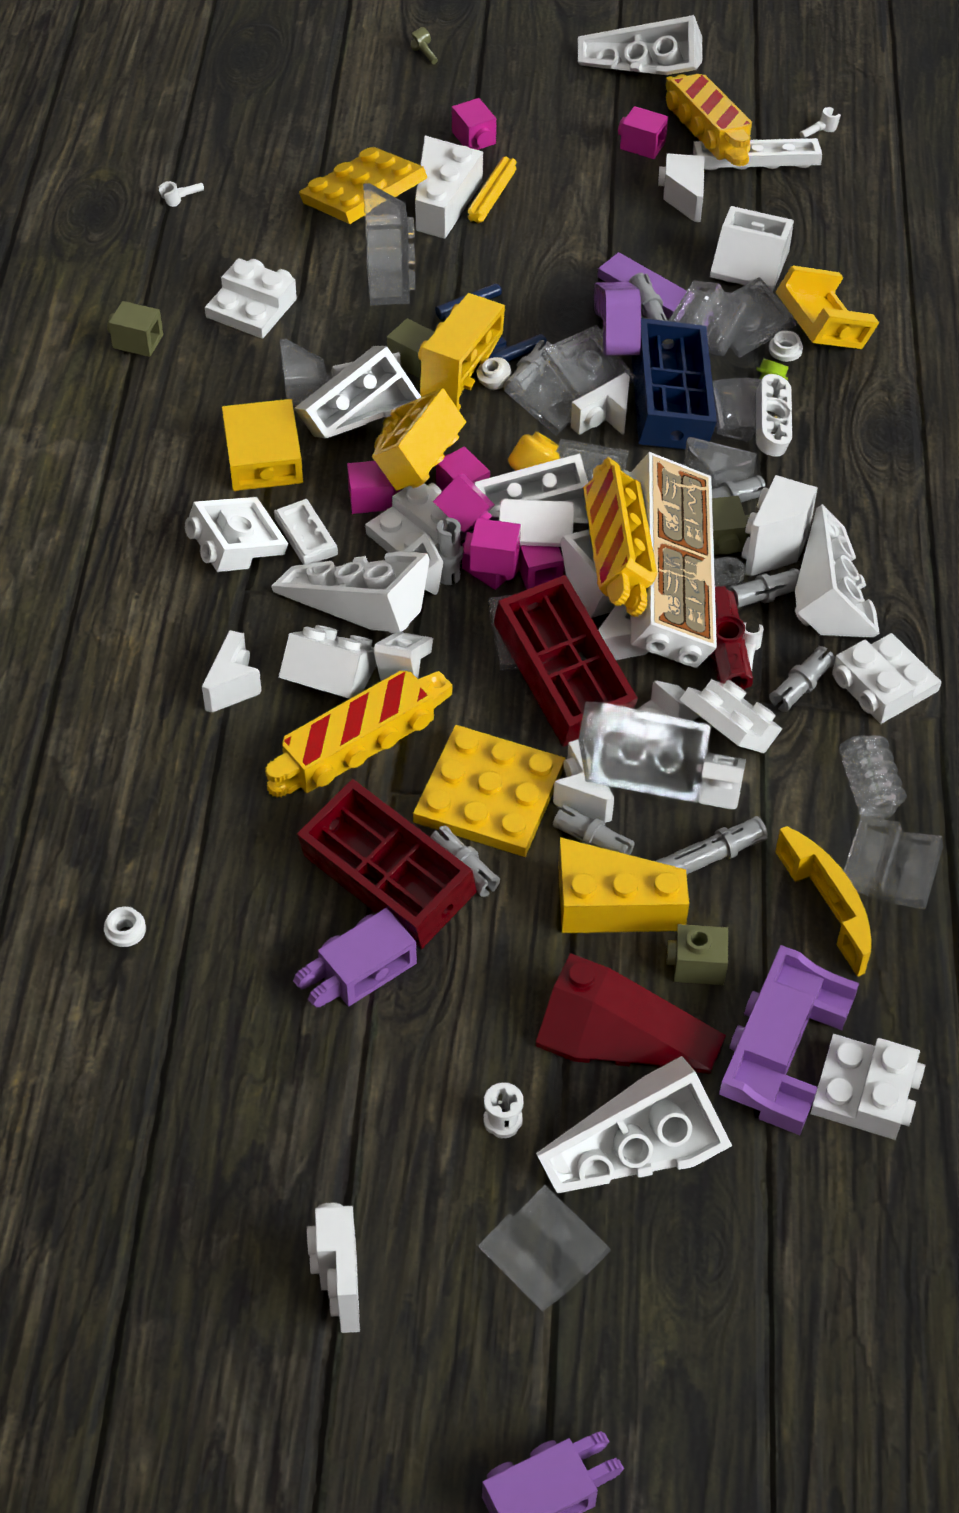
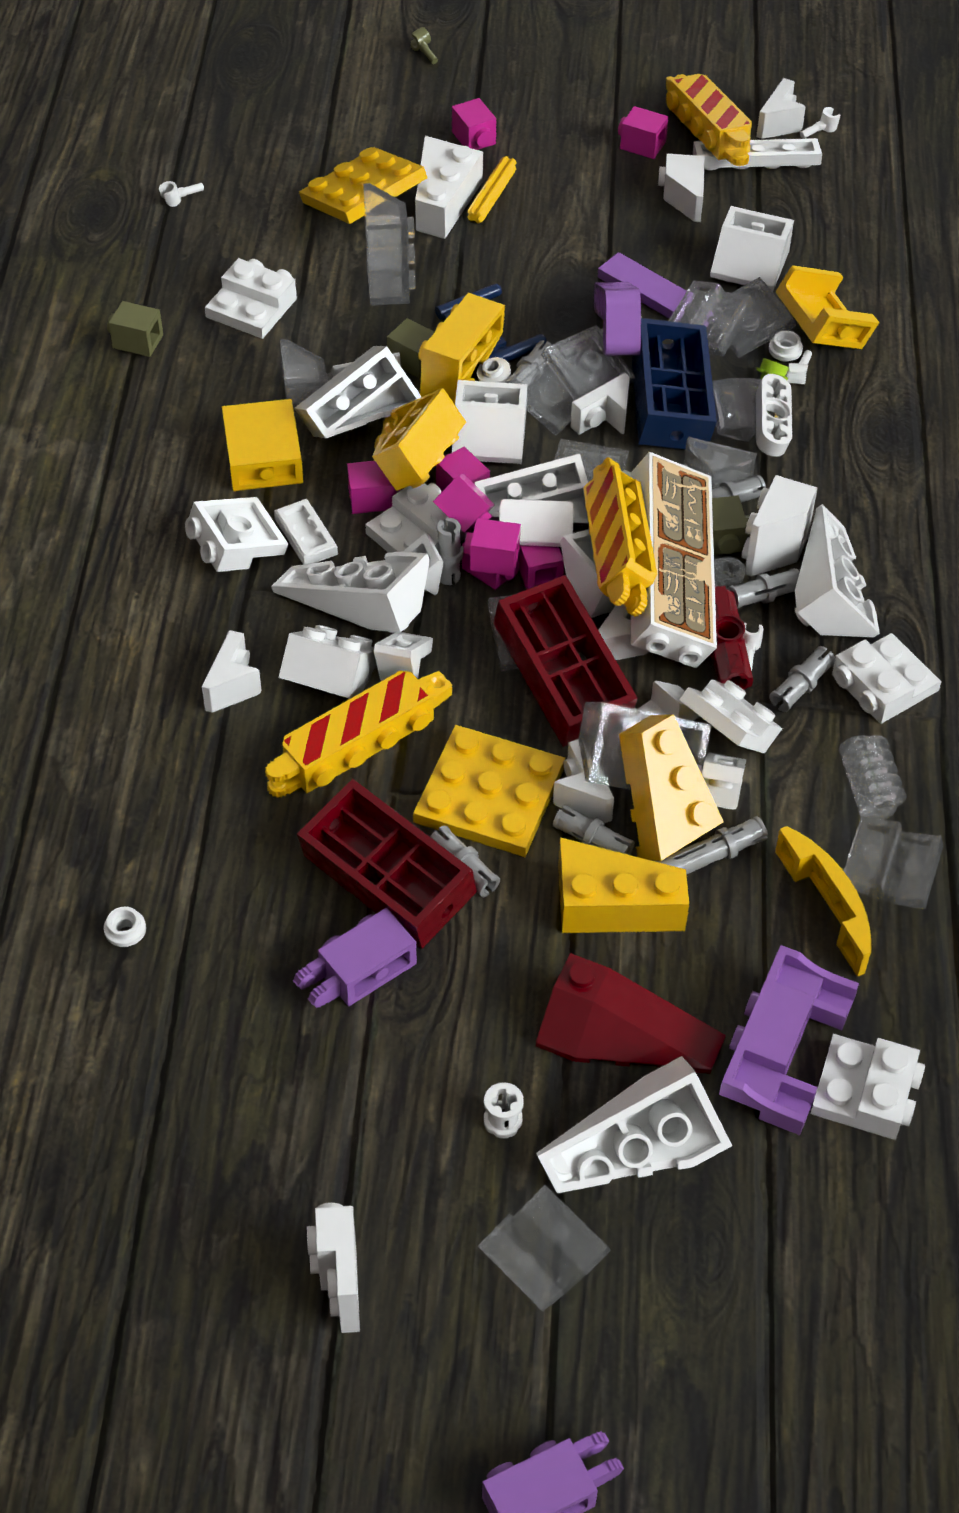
yellow head [508,431,561,471] -> none
white wedge [578,15,702,75] -> none
light grey pin [629,273,668,321] -> none
olive brick [666,924,728,985] -> none
none -> white slope [452,380,527,464]
none -> wedge [619,714,724,861]
none -> white slope [756,78,805,139]
none -> white hand [787,350,812,384]

